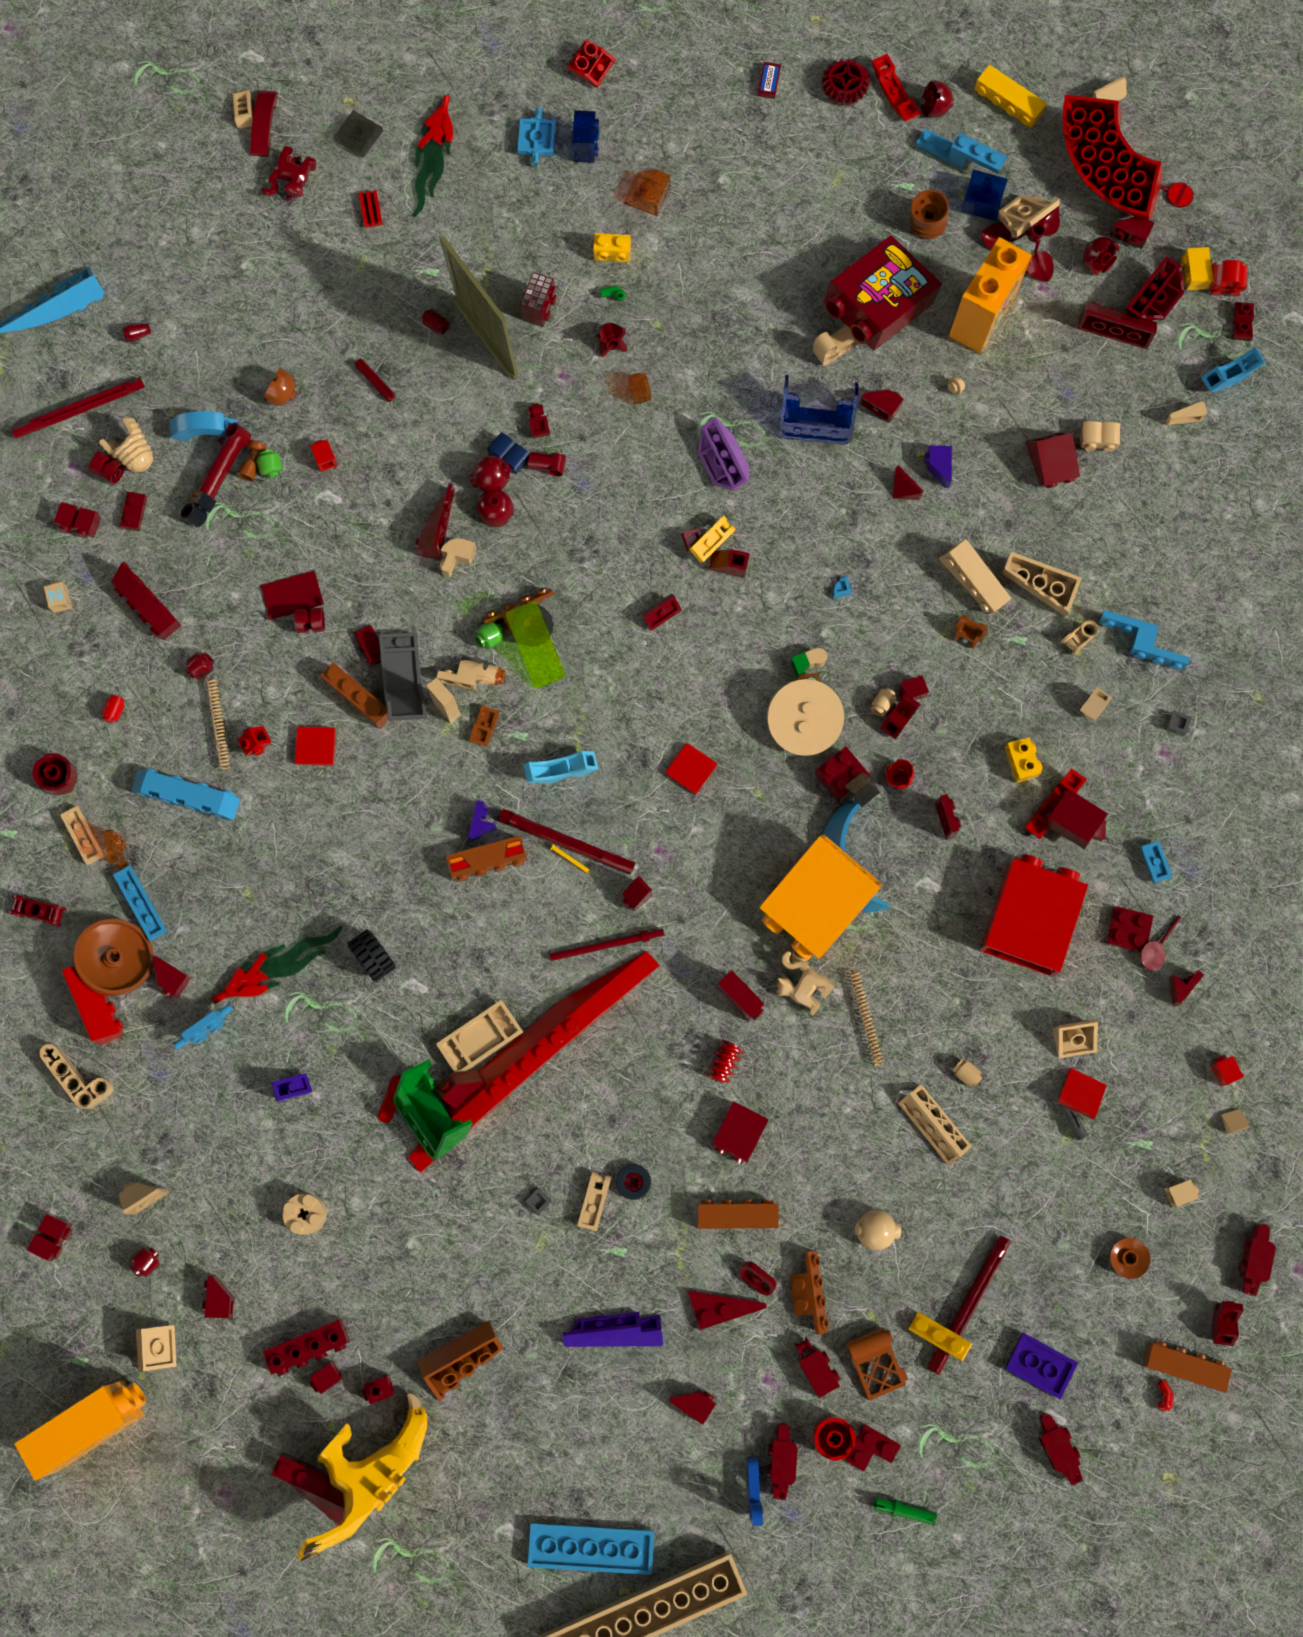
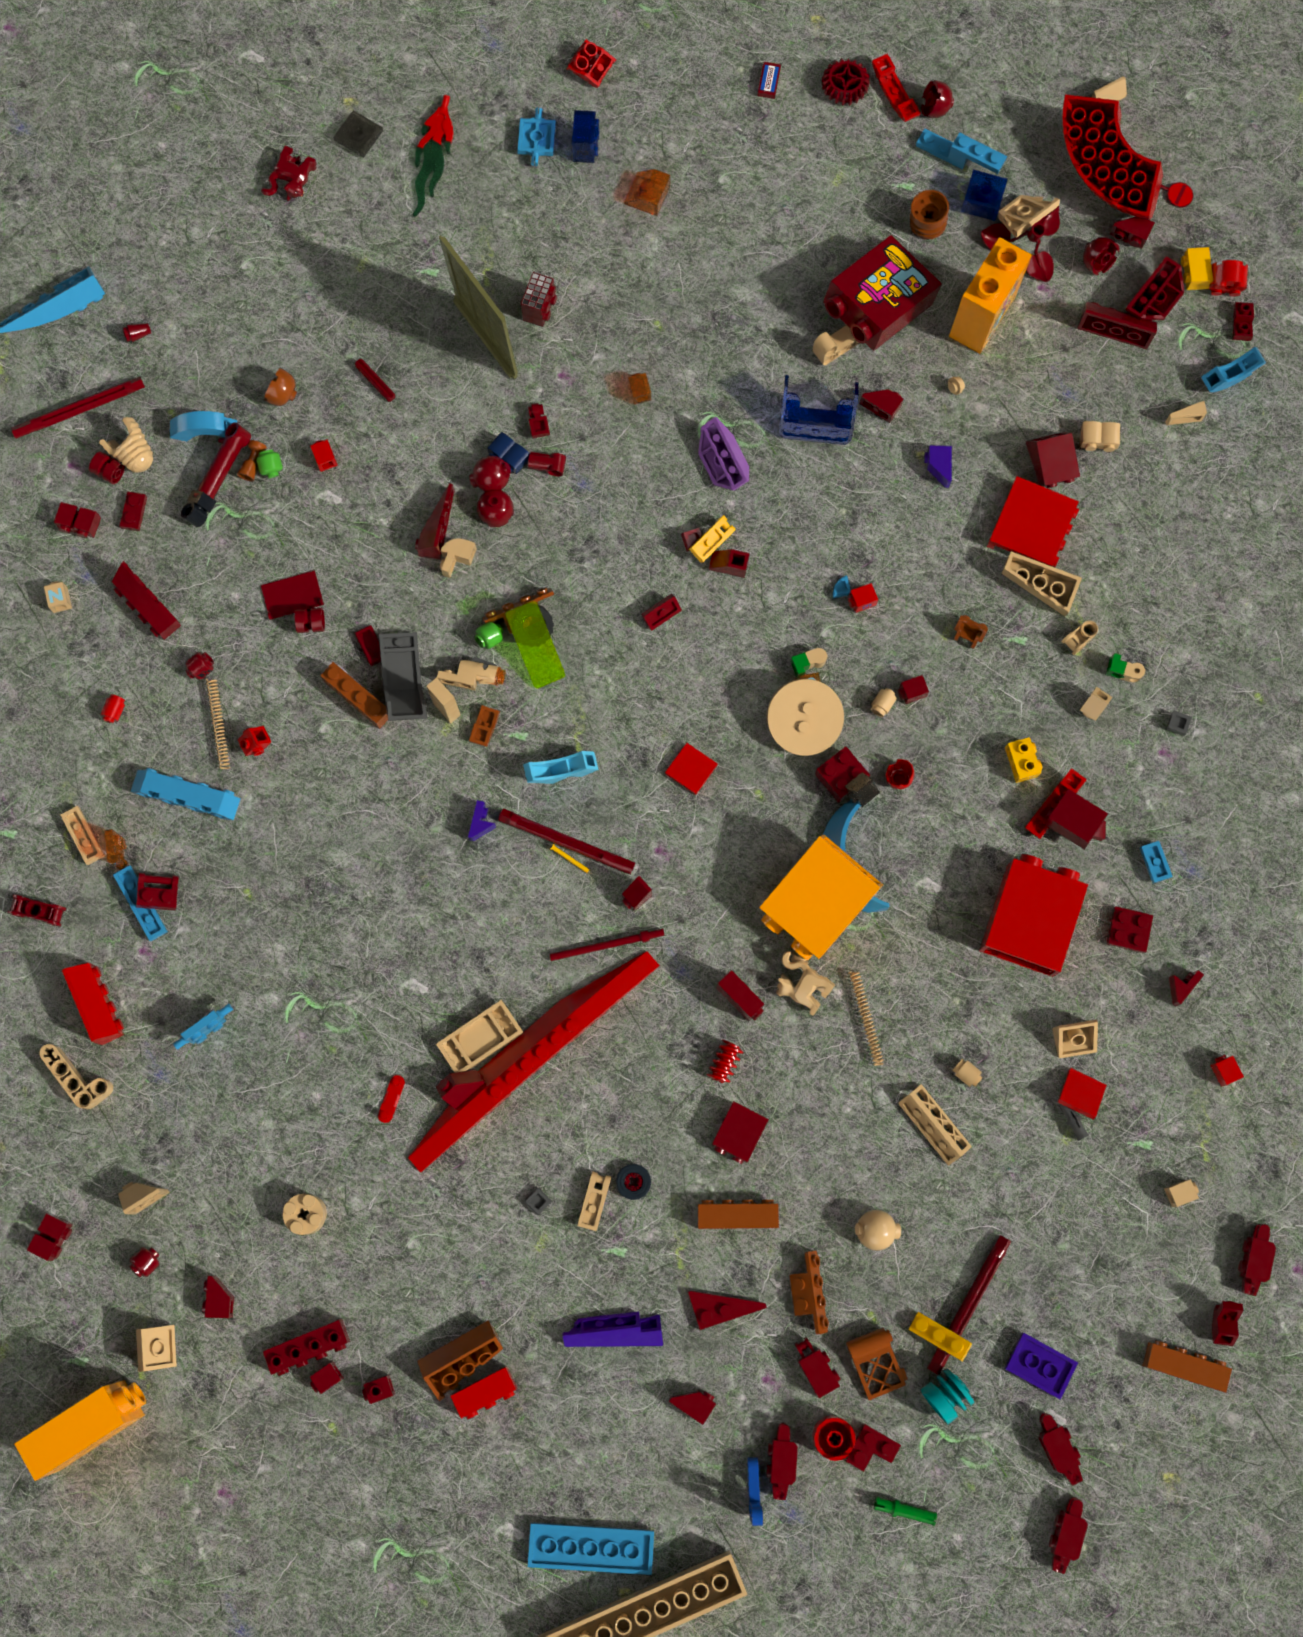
dark red brick [32,753,77,796] -> none
dark orange dish [73,919,154,996] -> none
dark red slope [153,955,191,998] -> none
piece [211,926,343,1004] -> none
tan slope [232,90,253,129] -> none
dark red slope [250,90,278,157] -> none
dark purple slope [270,1073,312,1102] -> none
dark red wedge [271,1453,344,1525] -> none
red tile [295,727,336,766] -> none
yellow animal [296,1394,427,1562] -> none
black tyre [348,929,396,982] -> none
red tile [359,190,383,228] -> none
green windscreen [393,1060,472,1161] -> none
dark red brick [422,309,450,334] -> none
dark orange brick [446,835,528,882] -> none
yellow brick [594,233,631,262] -> none
dark red brick [597,322,628,357] -> none
green arm [599,285,626,301] -> none
dark red plate [739,1261,777,1296] -> none
dark red brick [880,693,921,740] -> none
dark red slope [893,465,924,500] -> none
dark red plate [935,794,961,840] -> none
tan wedge [938,539,1012,614] -> none
yellow brick [974,64,1047,128] -> none
dark azure bracket [1098,610,1190,670] -> none
dark orange dish [1110,1238,1151,1279] -> none
dark red piece [1140,916,1181,970] -> none
red arm [1157,1379,1174,1412] -> none
tan slope [1221,1109,1249,1134] -> none
none -> dark red plate [136,872,179,911]
none -> red brick [450,1366,517,1420]
none -> red brick [848,583,879,613]
none -> teal wheel [920,1368,975,1425]
none -> red panel [987,476,1079,568]
none -> dark red hinge [1049,1497,1088,1574]
none -> leg [1105,653,1145,683]

